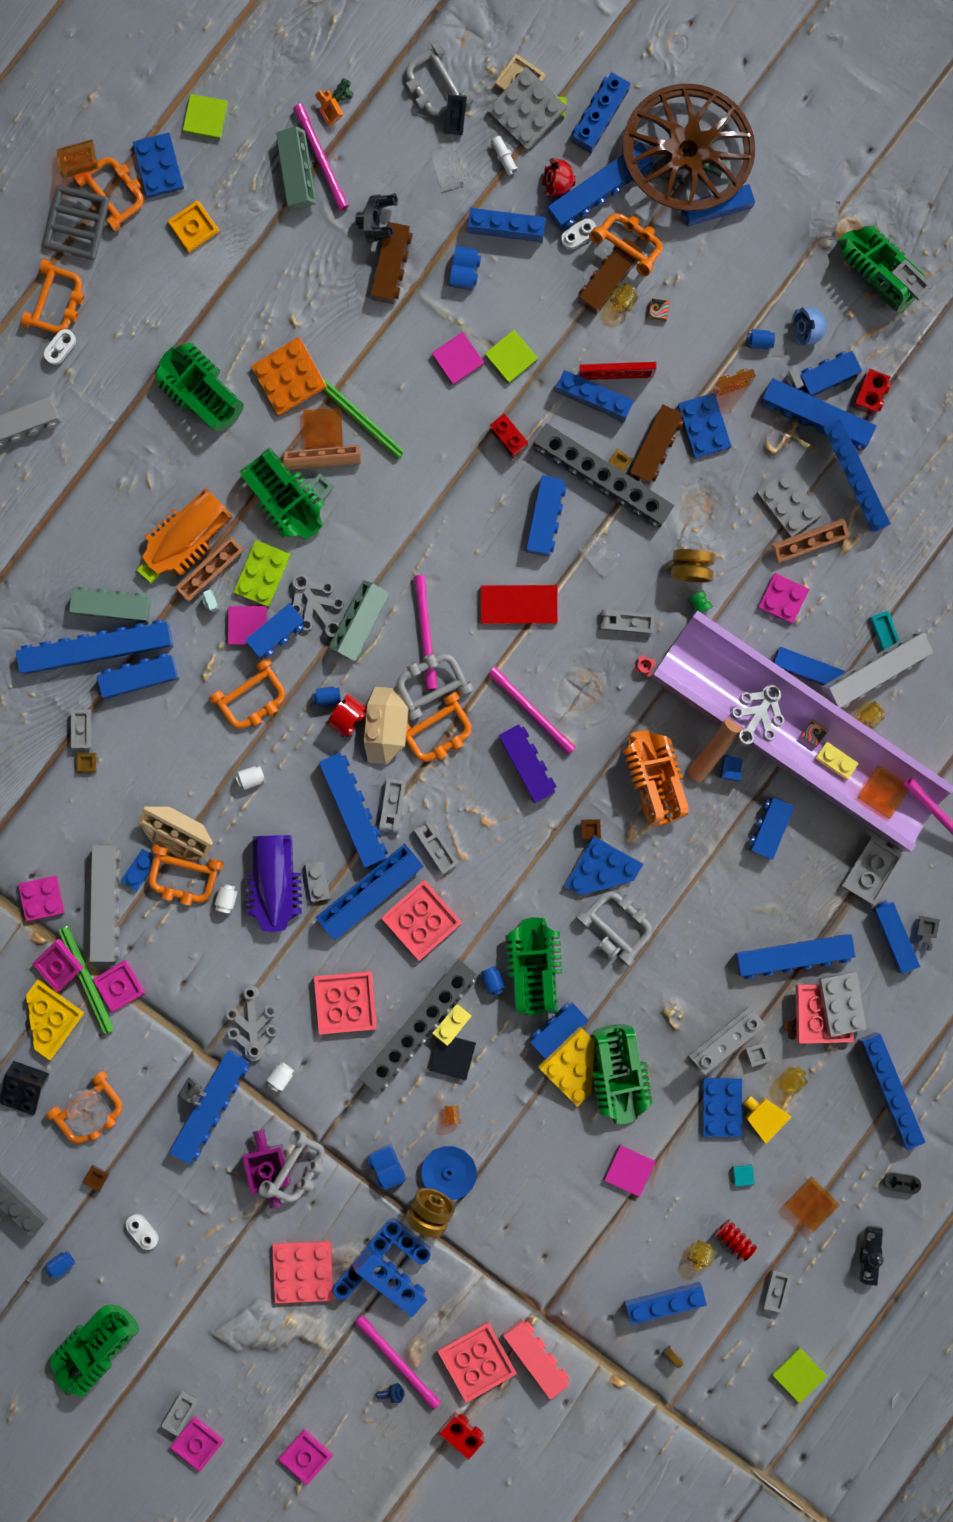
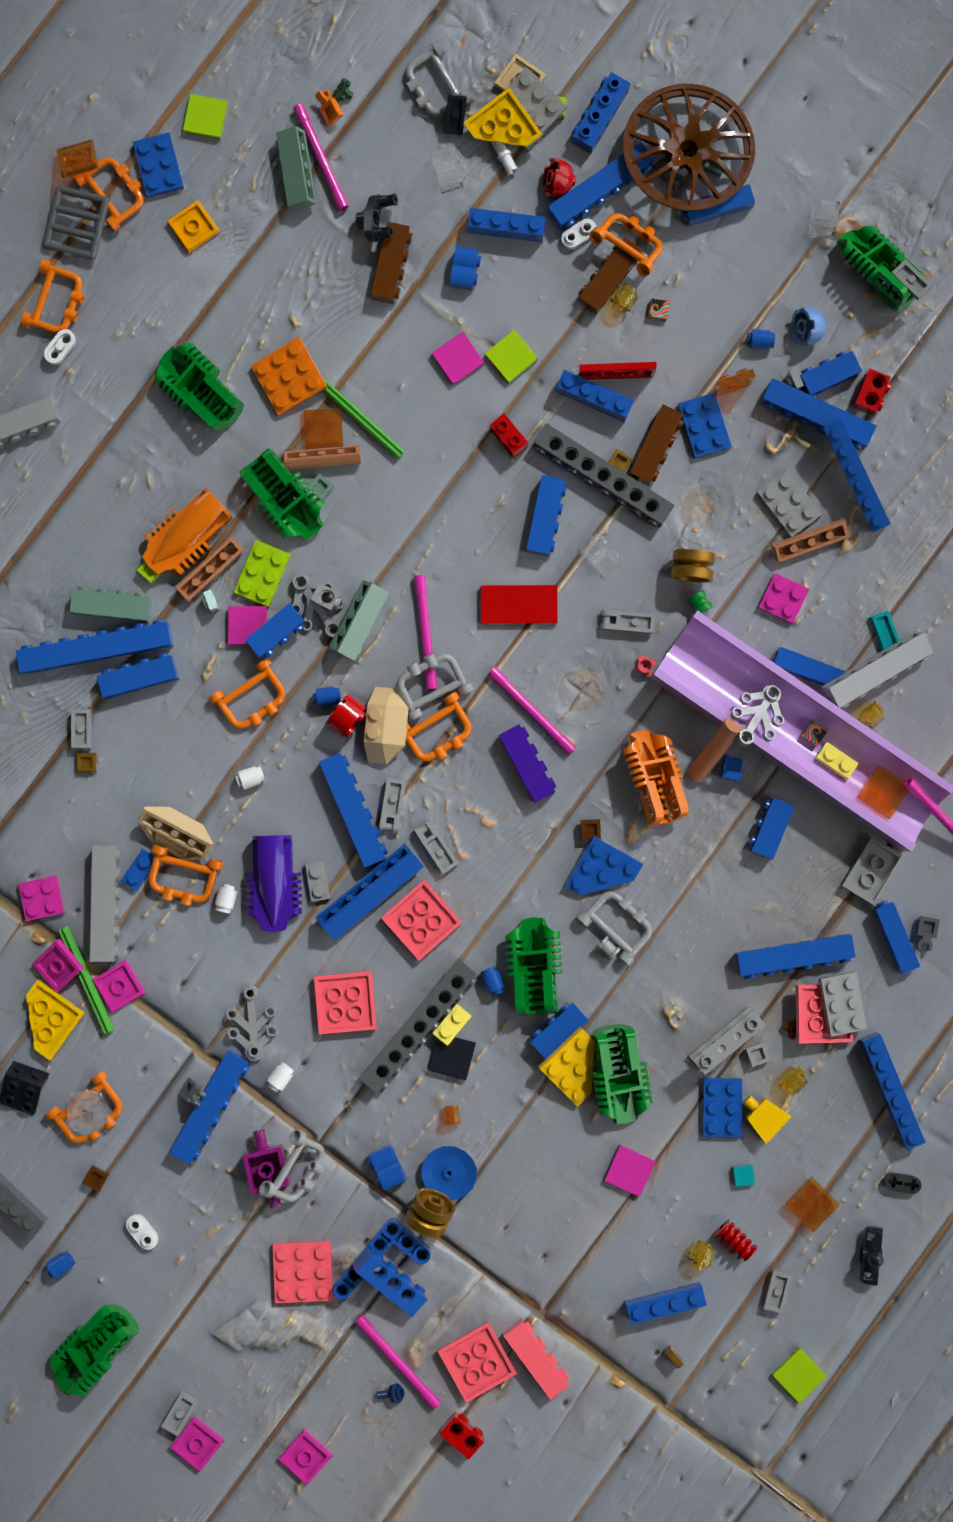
none -> light grey brick [310,582,342,612]
none -> yellow plate [463,88,543,147]

